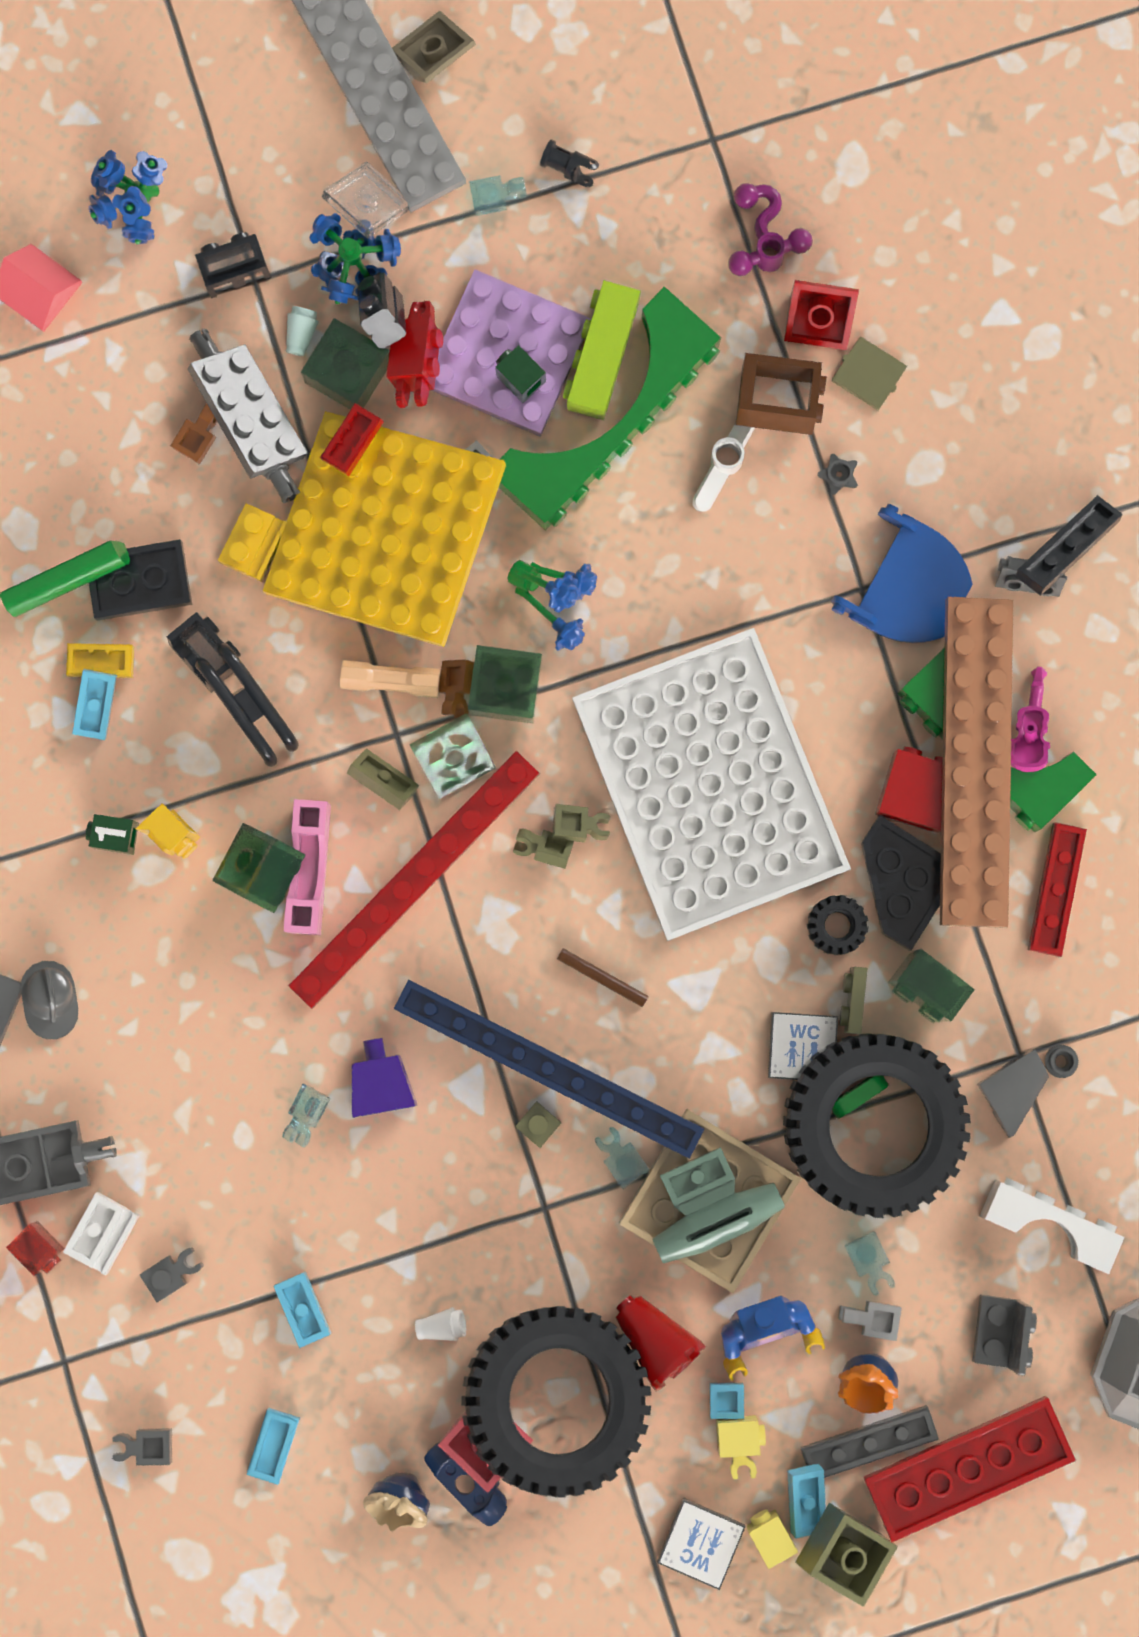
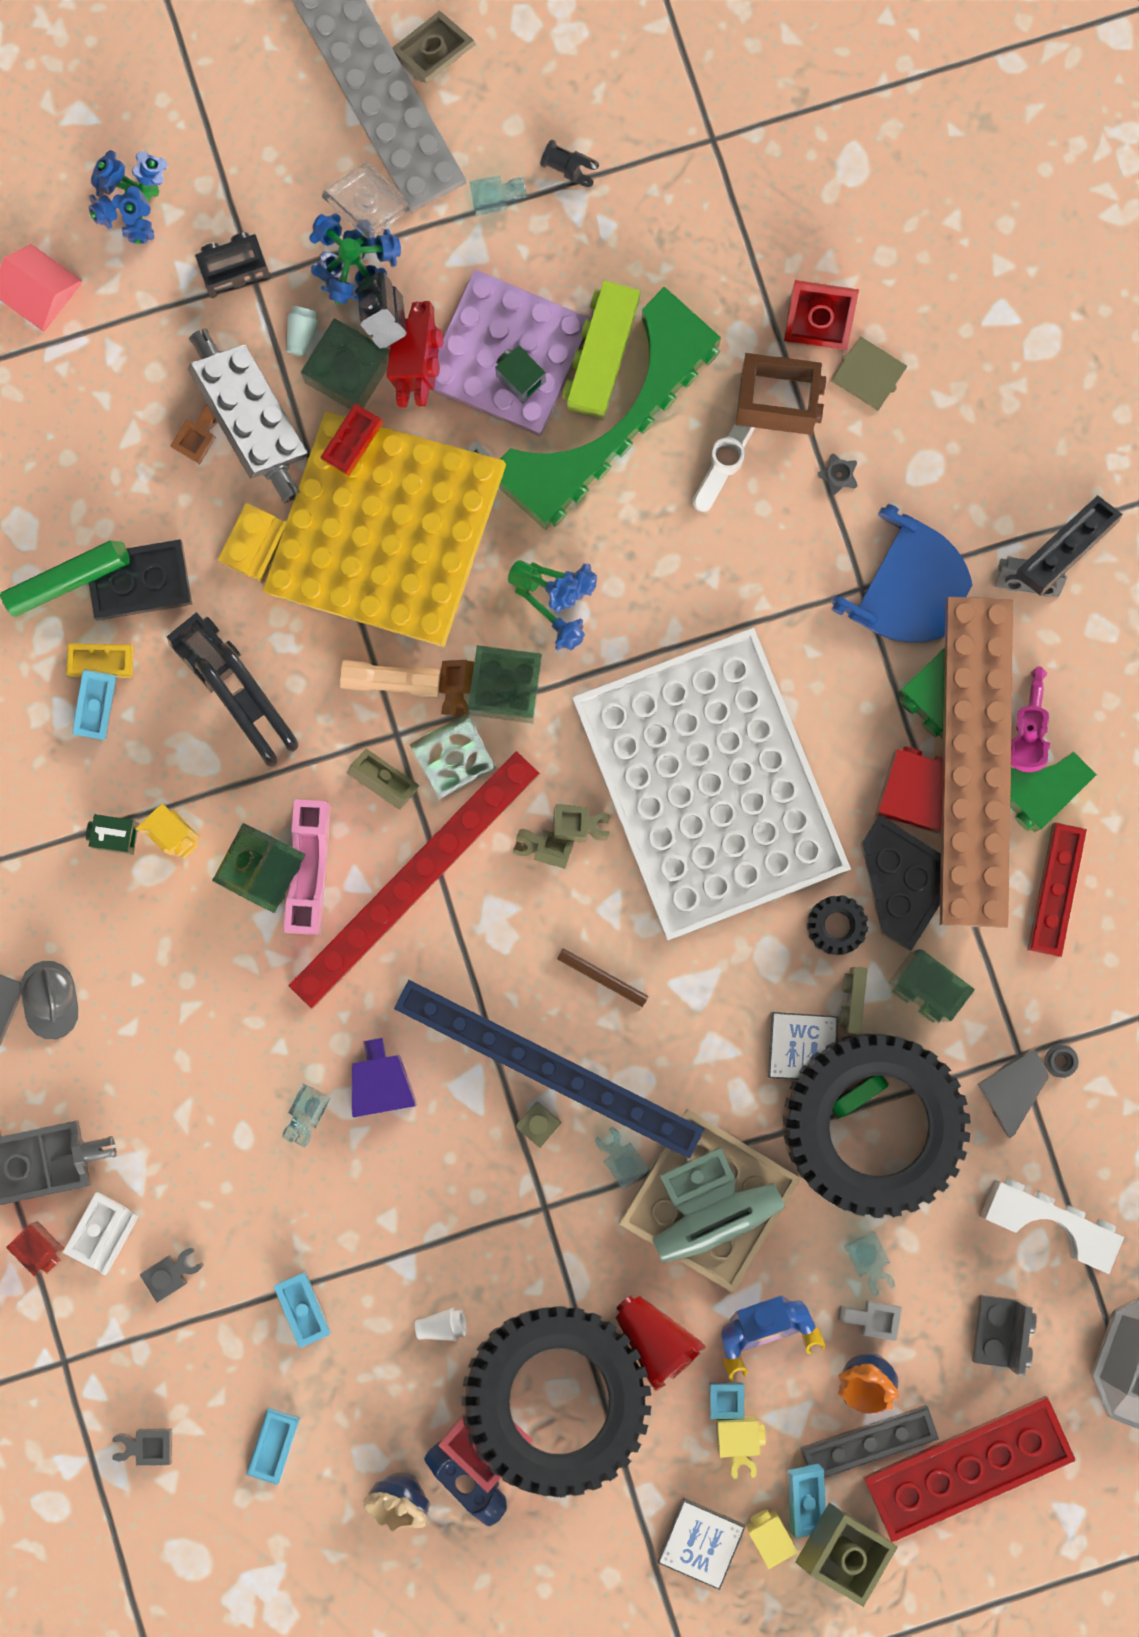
magenta piece [728,183,813,276] -> none

